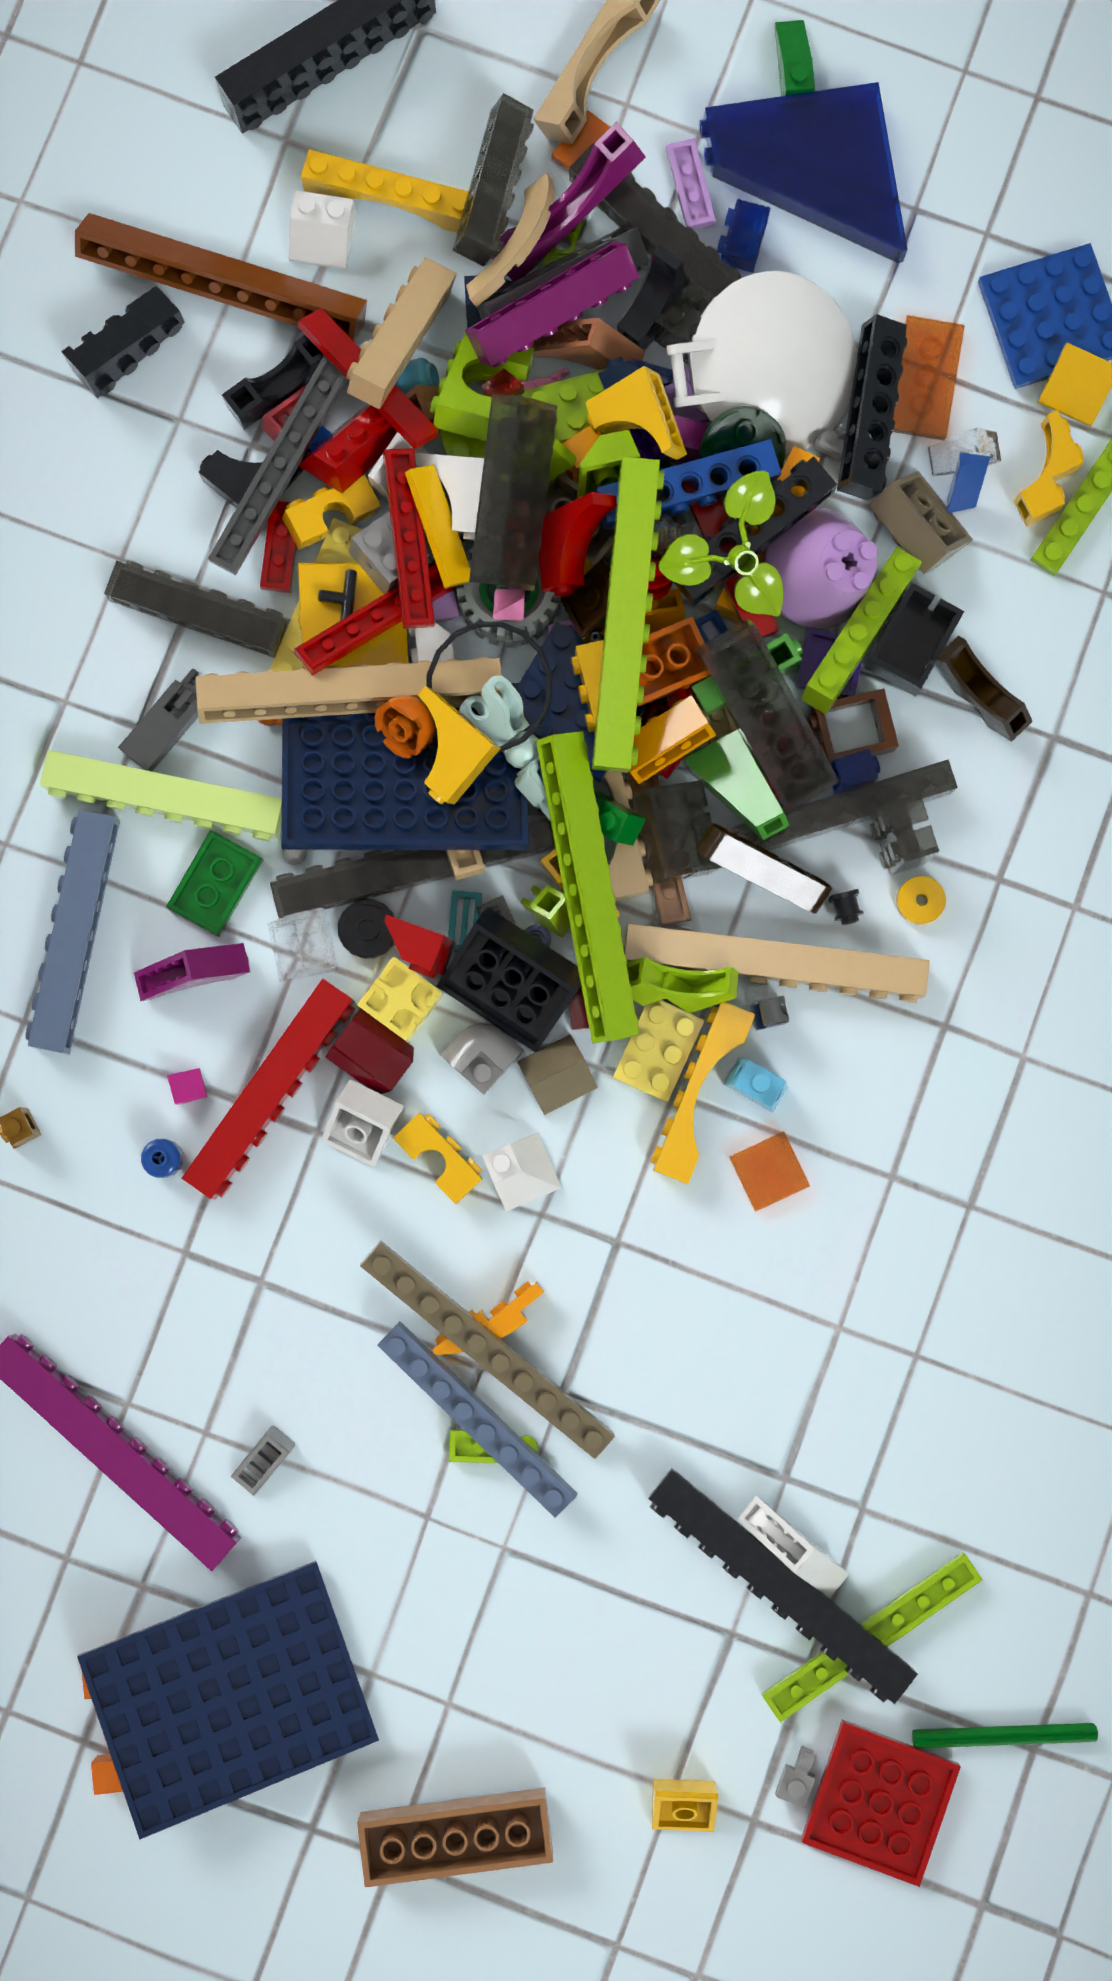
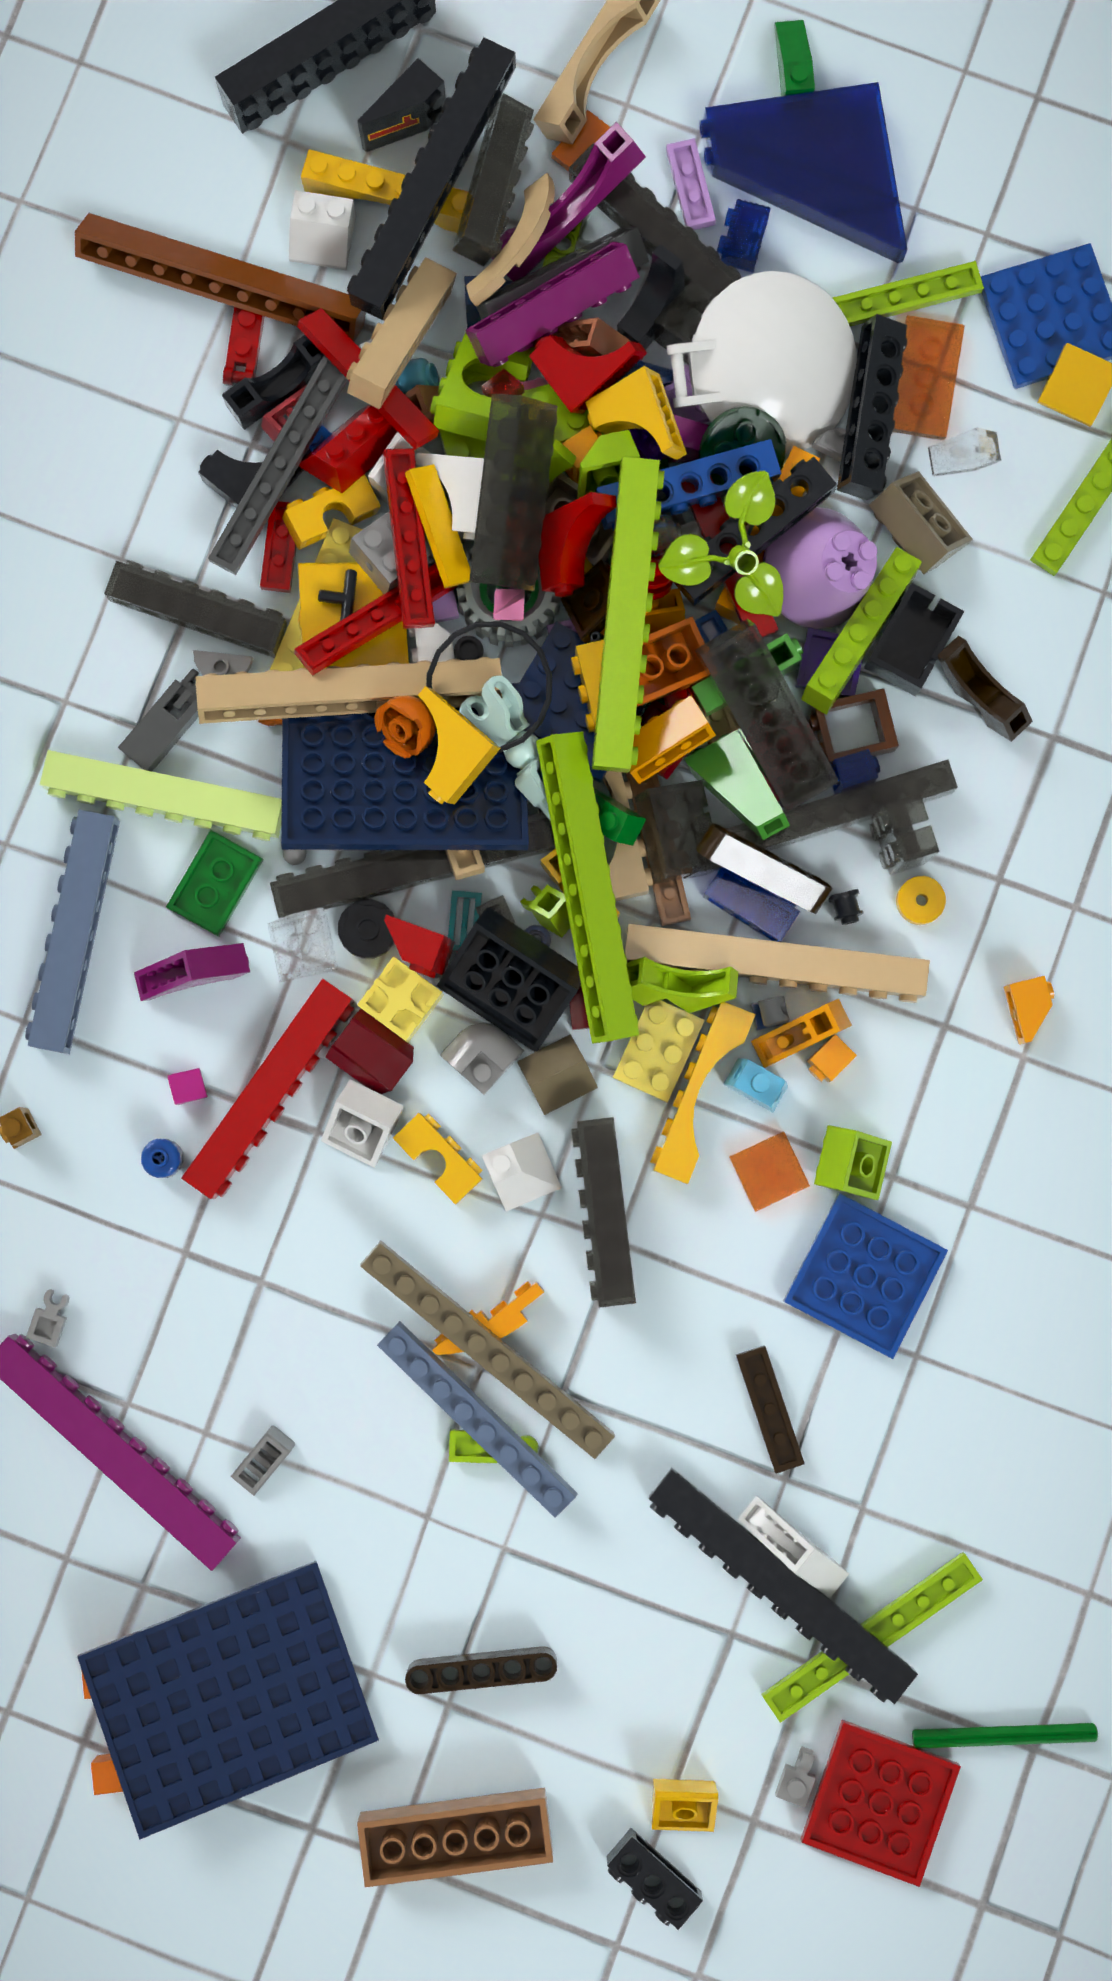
black wedge [61,285,185,399] -> none
blue slope [947,452,990,513] -> none
yellow arch [1014,410,1084,527] -> none
none -> light grey plate [26,1289,70,1348]
none -> light grey plate [193,650,253,676]
none -> red plate [223,307,265,386]
none -> black brick [347,37,516,320]
none -> black slope [357,58,446,152]
none -> dark brown beam [405,1646,557,1694]
none -> black plate [454,636,484,660]
none -> red arch [529,335,647,414]
none -> clear smoke brick [571,1117,636,1308]
none -> black brick [606,1828,703,1930]
none -> clear blue brick [703,866,800,942]
none -> dark brown plate [736,1345,805,1474]
none -> light orange slope [751,999,852,1068]
none -> blue plate [783,1193,948,1359]
none -> light orange brick [806,1034,857,1082]
none -> lime slope [814,1125,892,1201]
none -> lime plate [833,261,984,327]
none -> light orange slope [1003,976,1054,1045]

